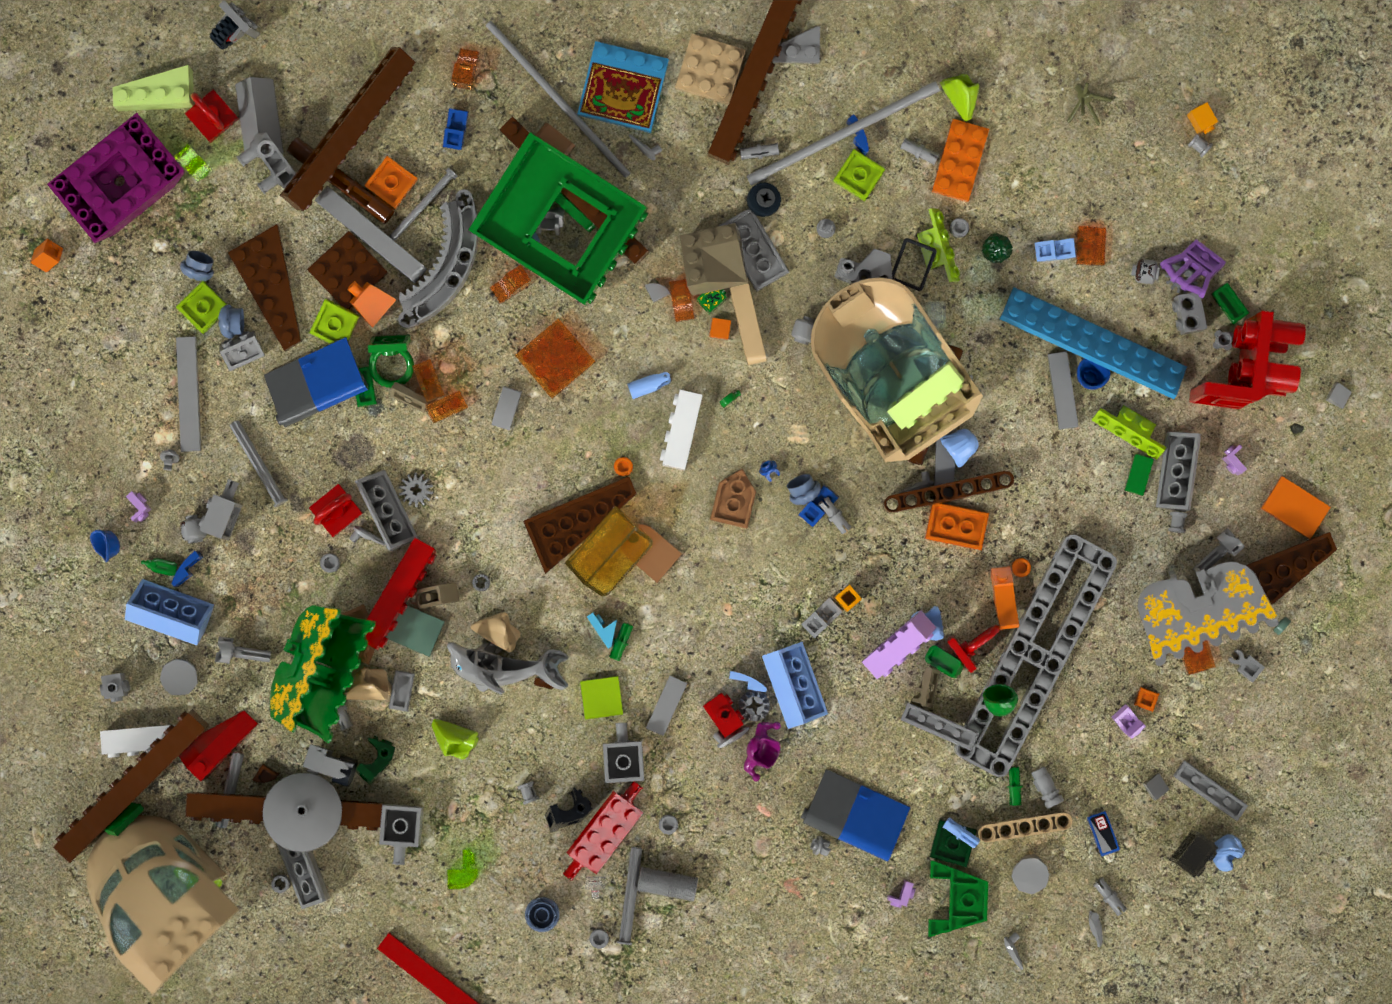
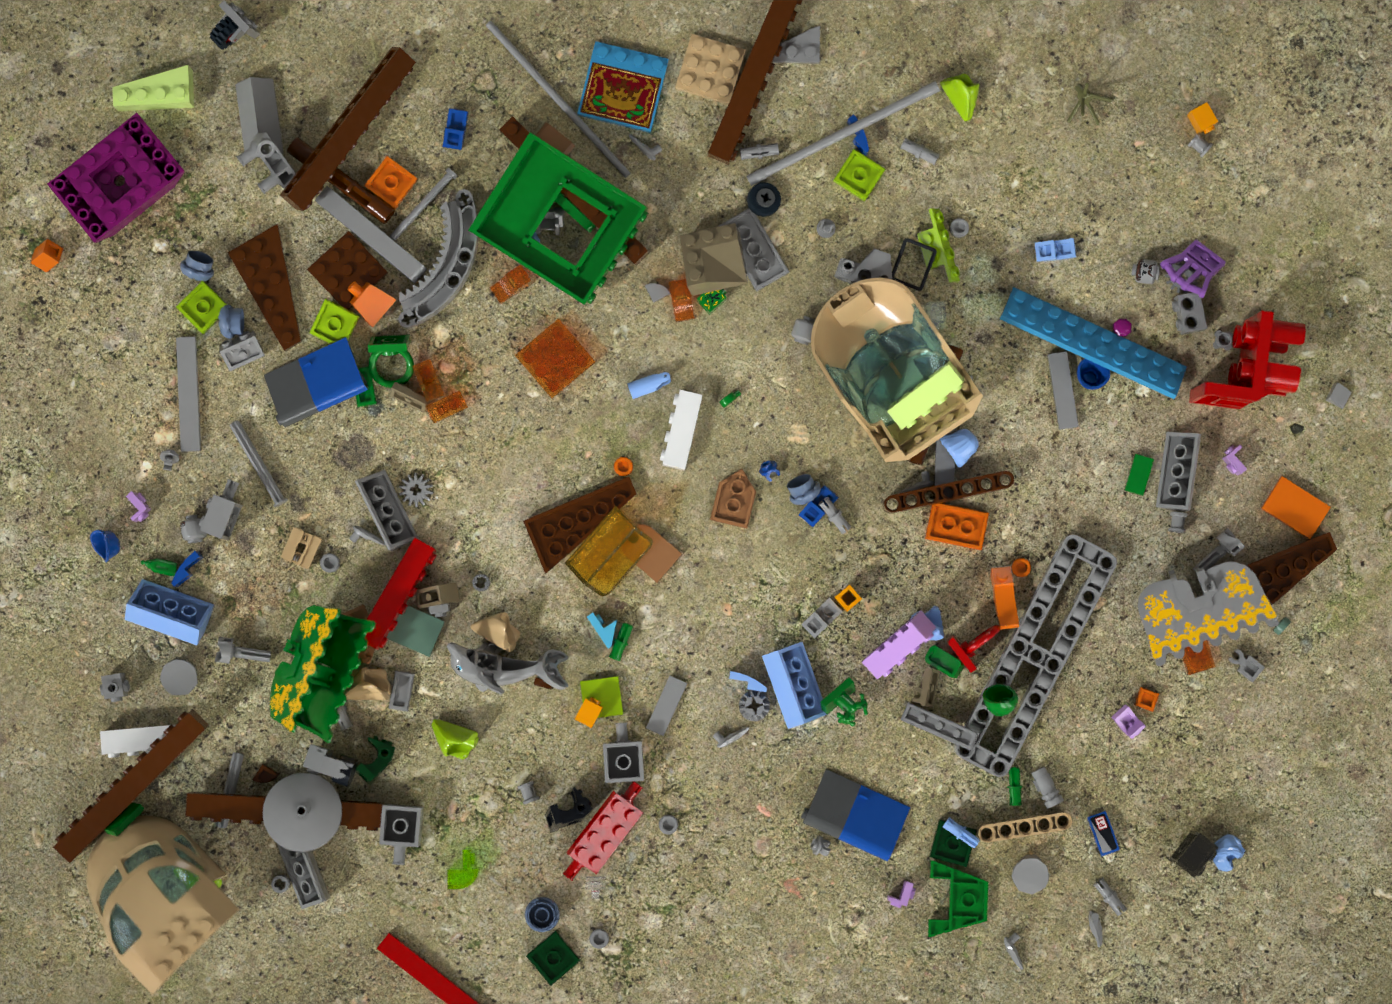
clear neon green brick [174,143,212,182] -> none
red wedge [178,710,258,781] -> none
red tile [184,89,239,143] -> none
red tile [309,484,363,538] -> none
clear orange arch [451,48,479,90] -> none
light grey slope [491,386,522,431] -> none
light grey axle [617,847,642,945] -> none
light grey piece [637,867,698,902] -> none
red brick [703,693,744,738] -> none
orange tile [709,318,731,340] -> none
tan beam [729,279,767,366] -> none
magenta piece [744,722,781,782] -> none
orange plate [932,119,989,202] -> none
dark green piece [981,233,1013,263] -> none
clear orange plate [1076,226,1106,266] -> none
lime bracket [1092,405,1166,460] -> none
light grey slope [1143,773,1170,801] -> none
light grey tile [1173,760,1248,821] -> none
green tile [1211,282,1250,325] -> none
none -> tan piece [281,527,322,569]
none -> light grey plate [429,604,451,618]
none -> dark green tile [526,930,581,986]
none -> light orange brick [575,697,603,728]
none -> green piece [821,677,868,727]
none -> magenta tile [1112,319,1132,337]

